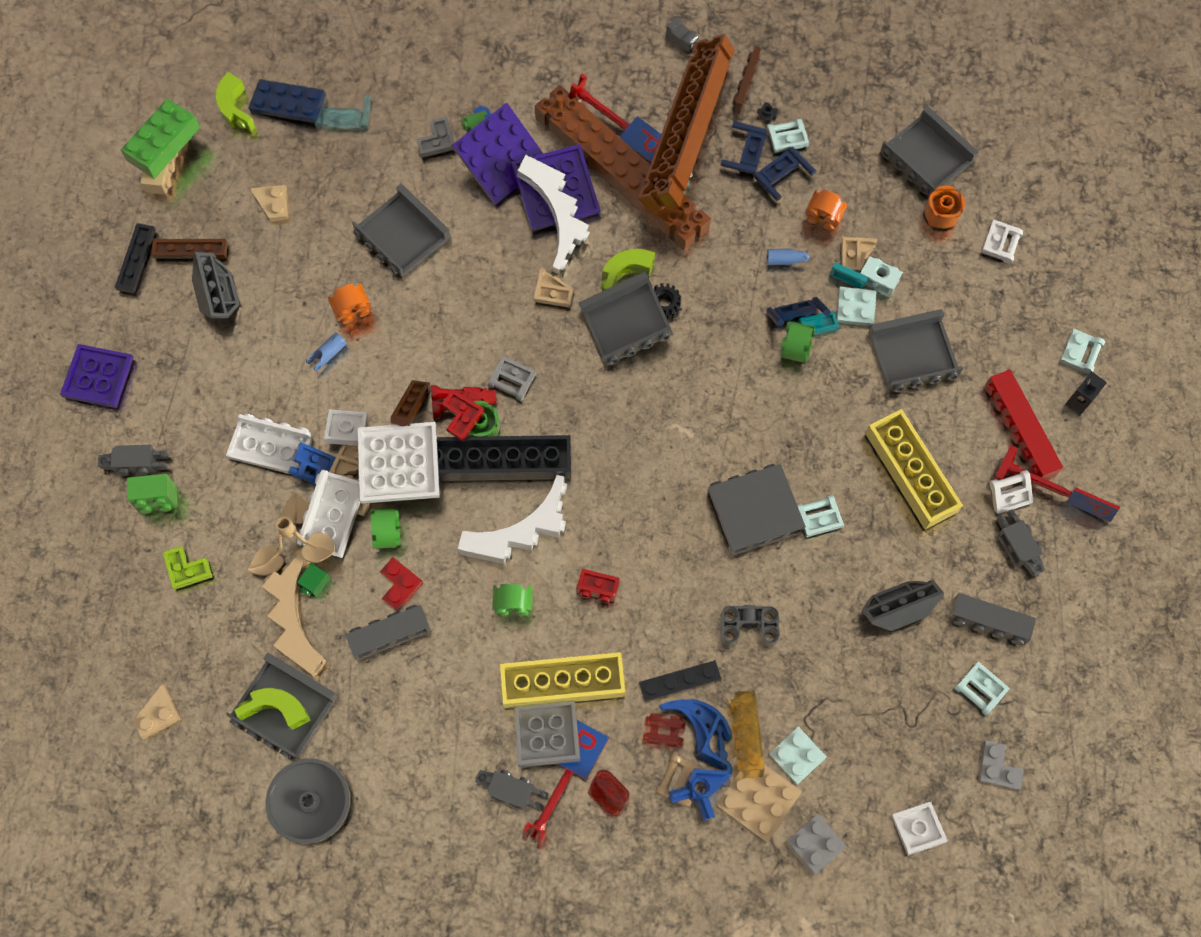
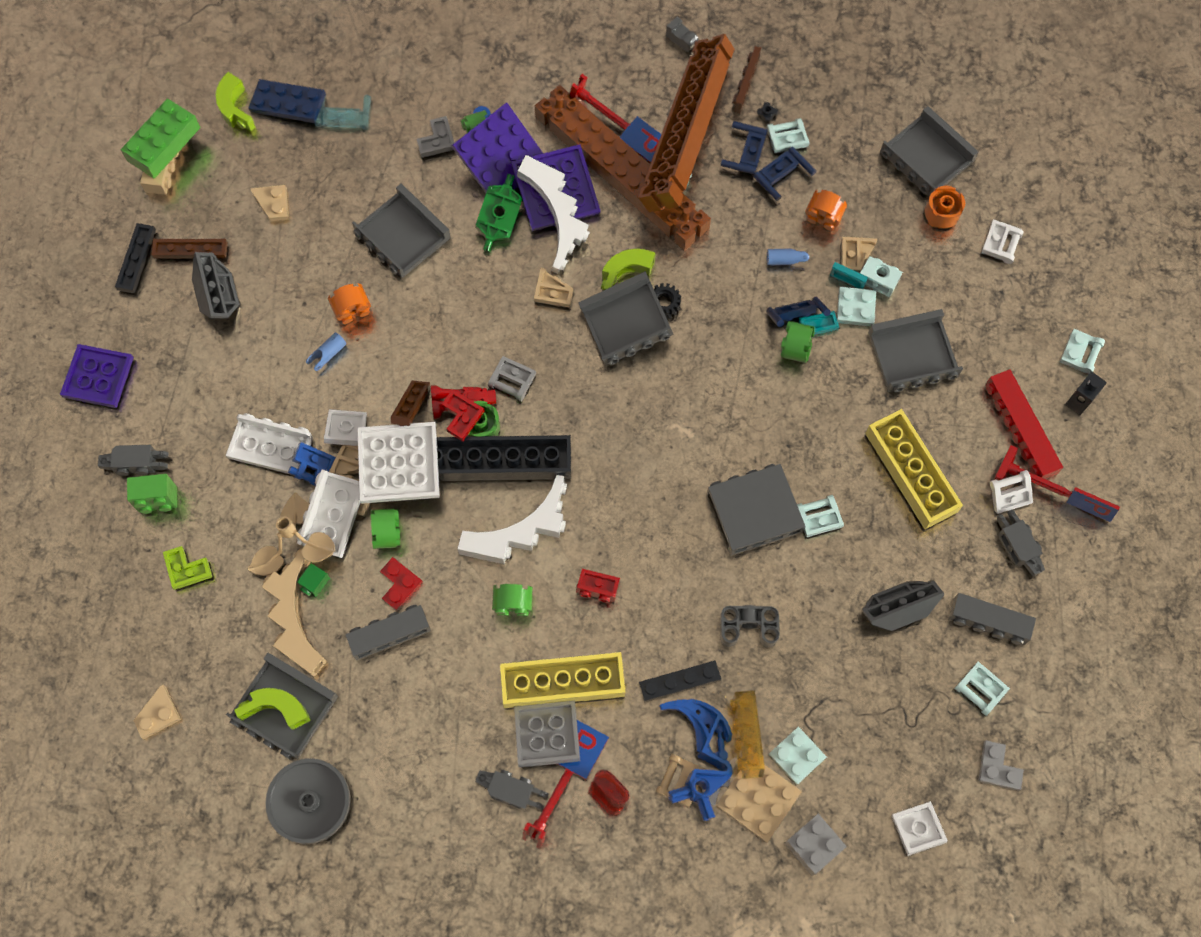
clear red brick [642,713,686,748] -> none
none -> green plate [475,174,522,252]

